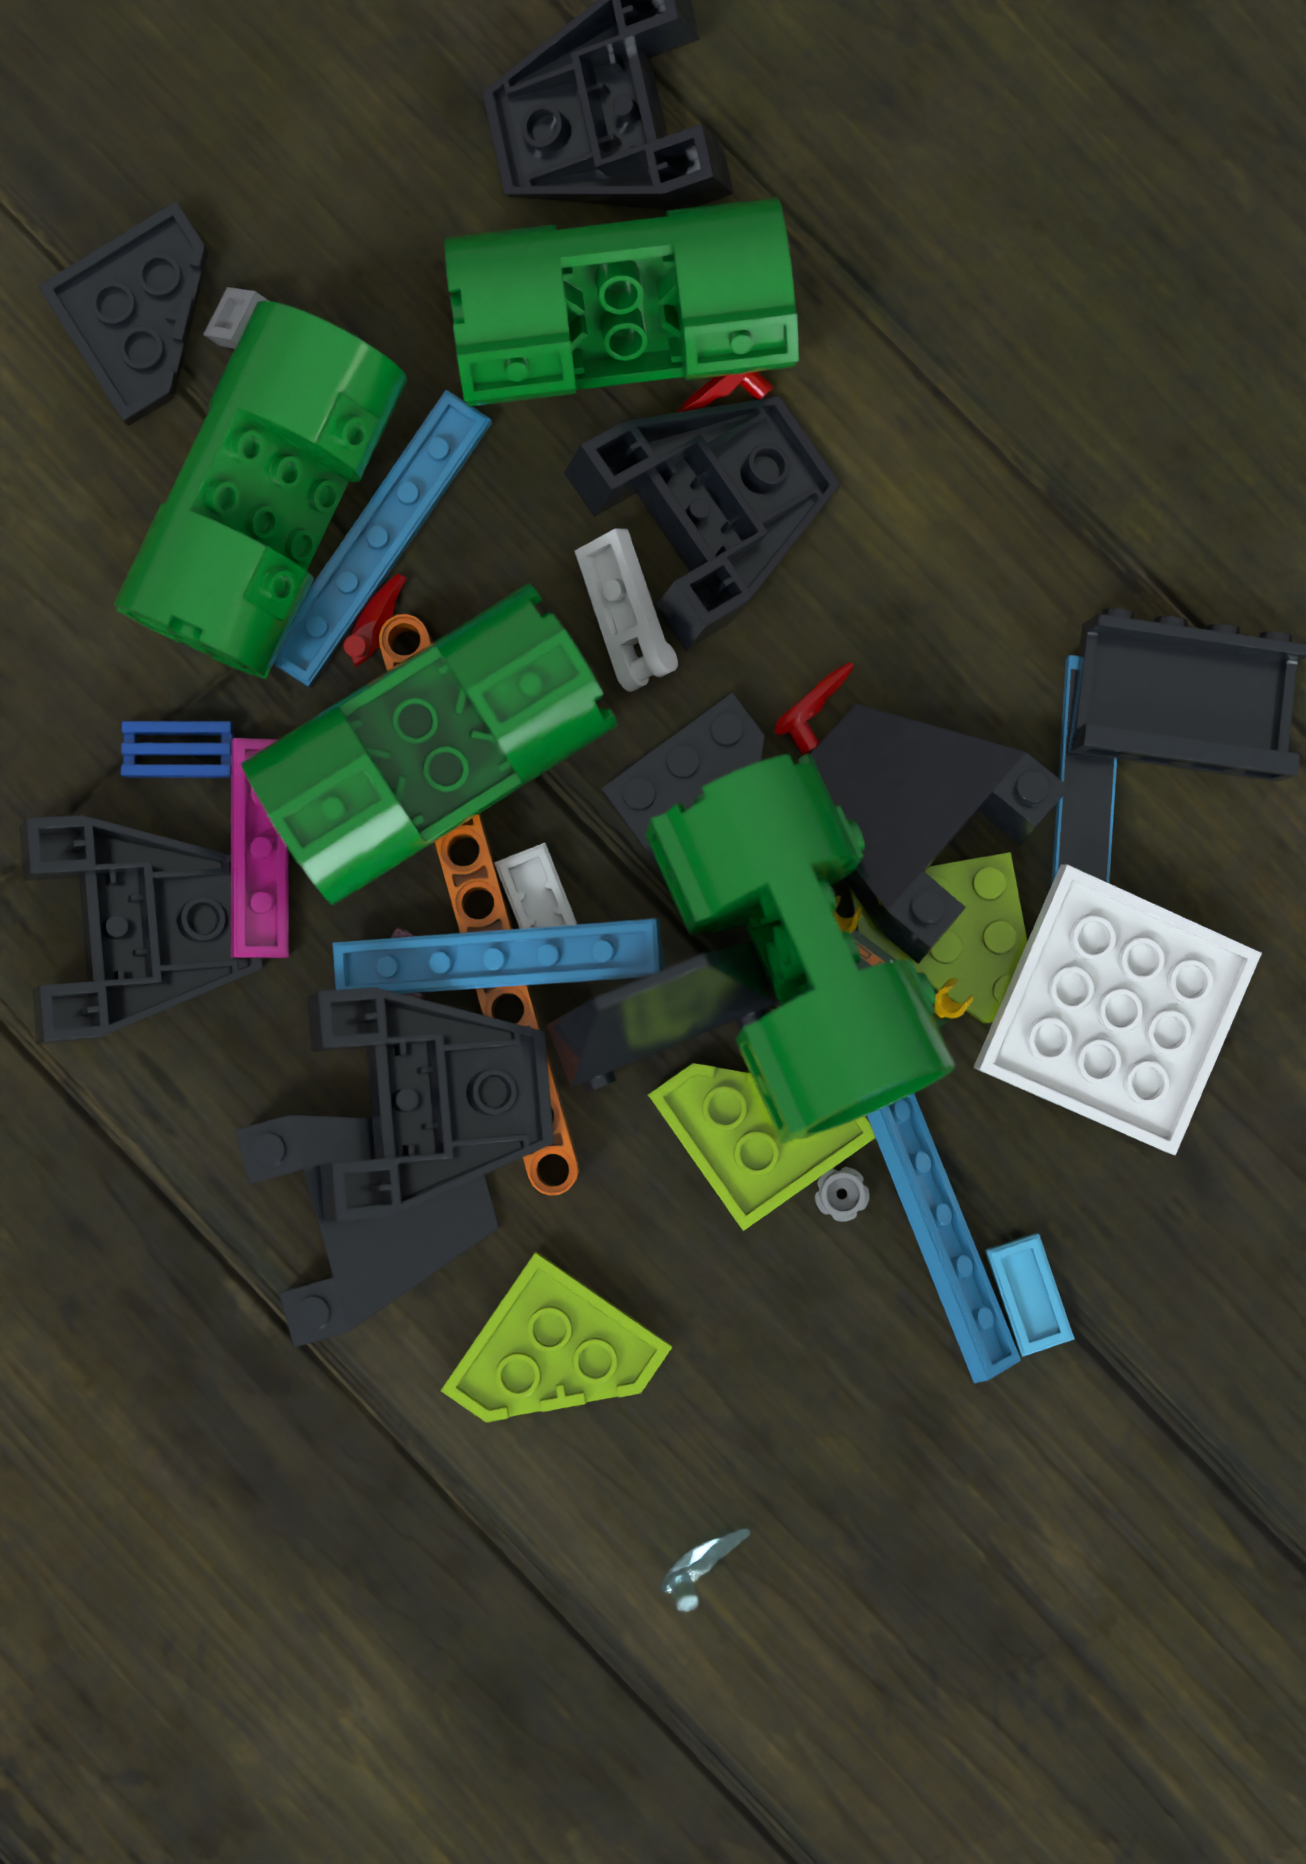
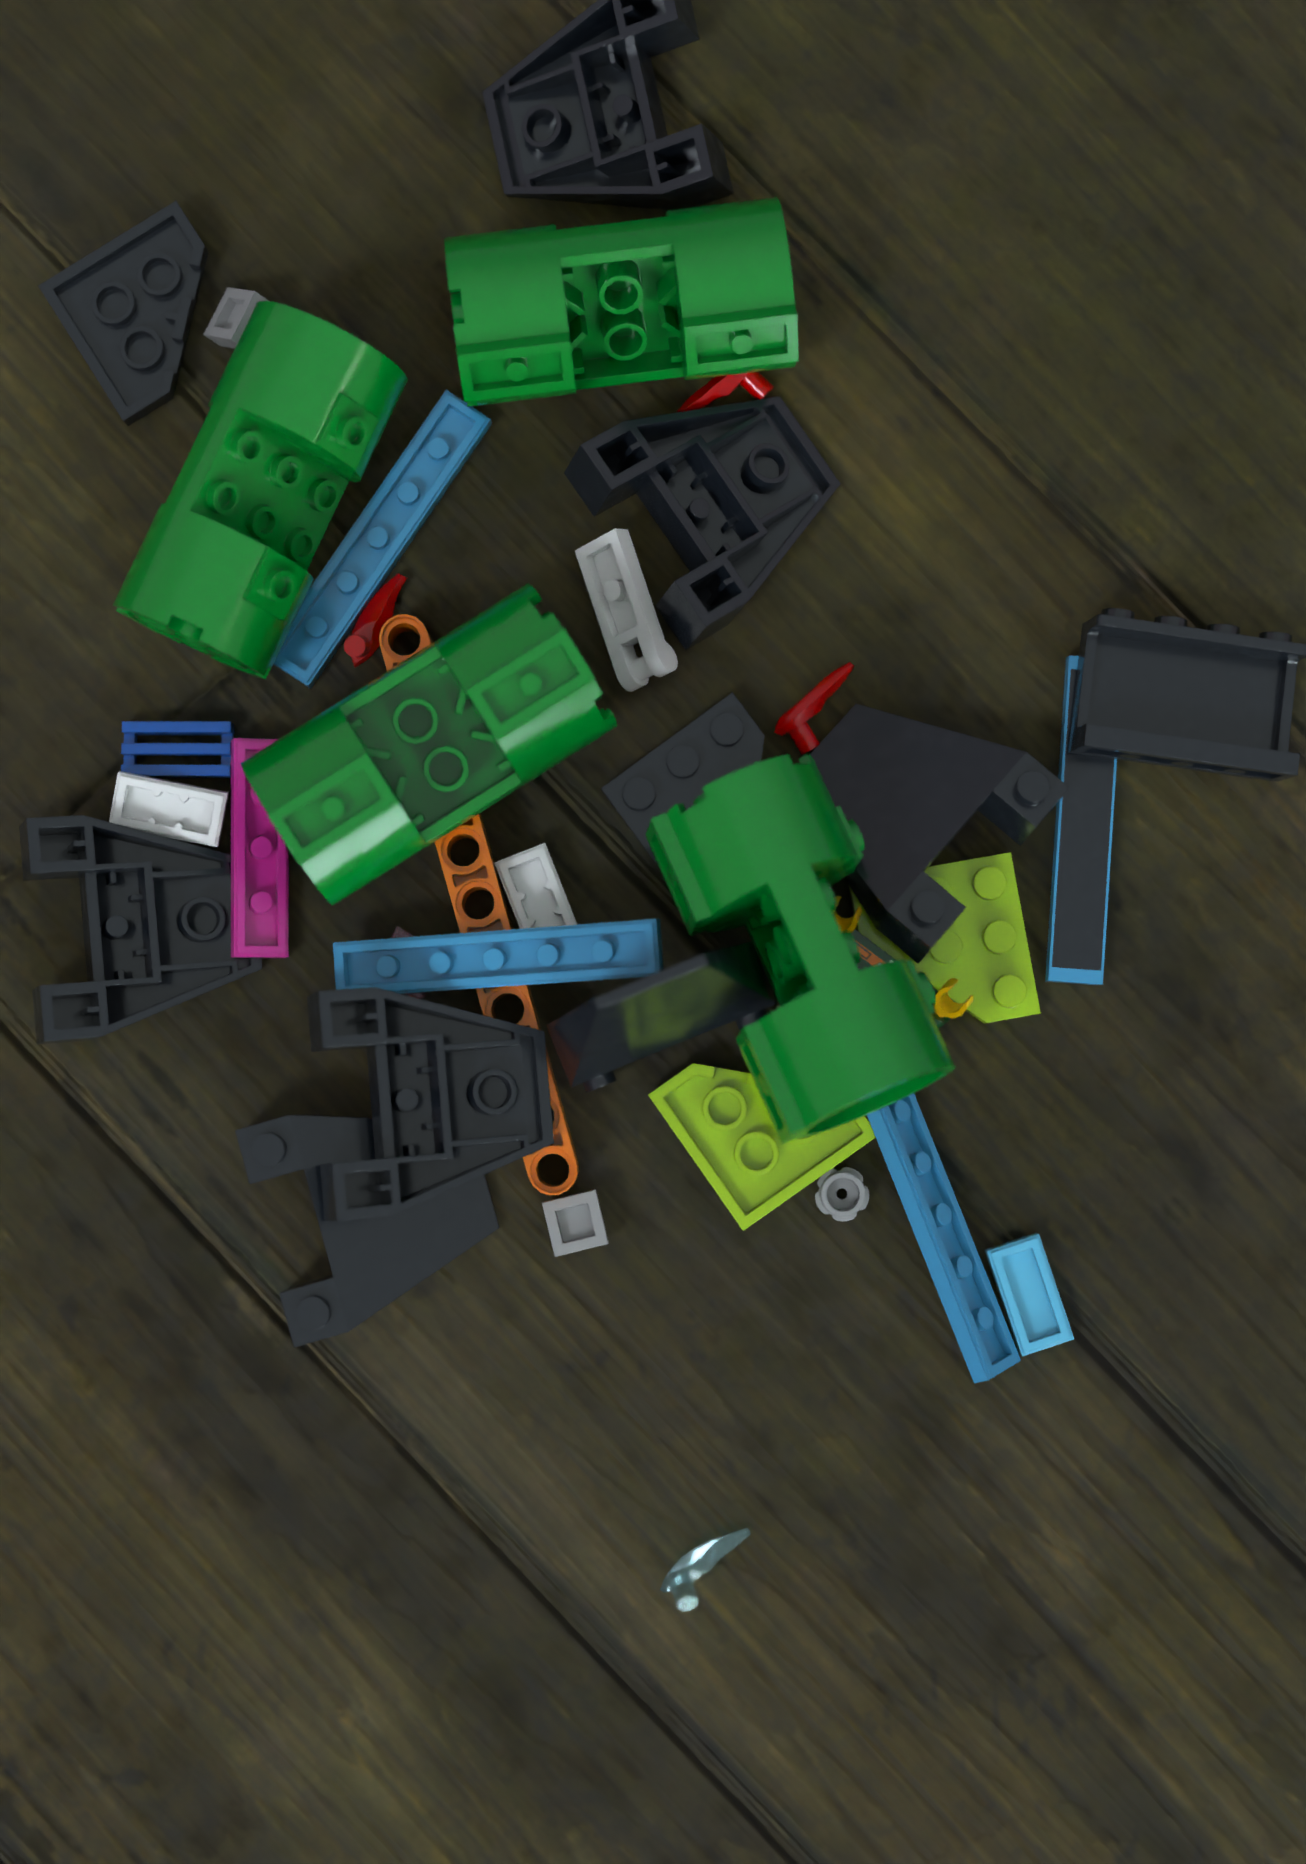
lime plate [441,1251,672,1423] -> none
white plate [973,865,1262,1155] -> none
none -> white plate [109,771,229,847]
none -> light grey plate [542,1189,609,1257]

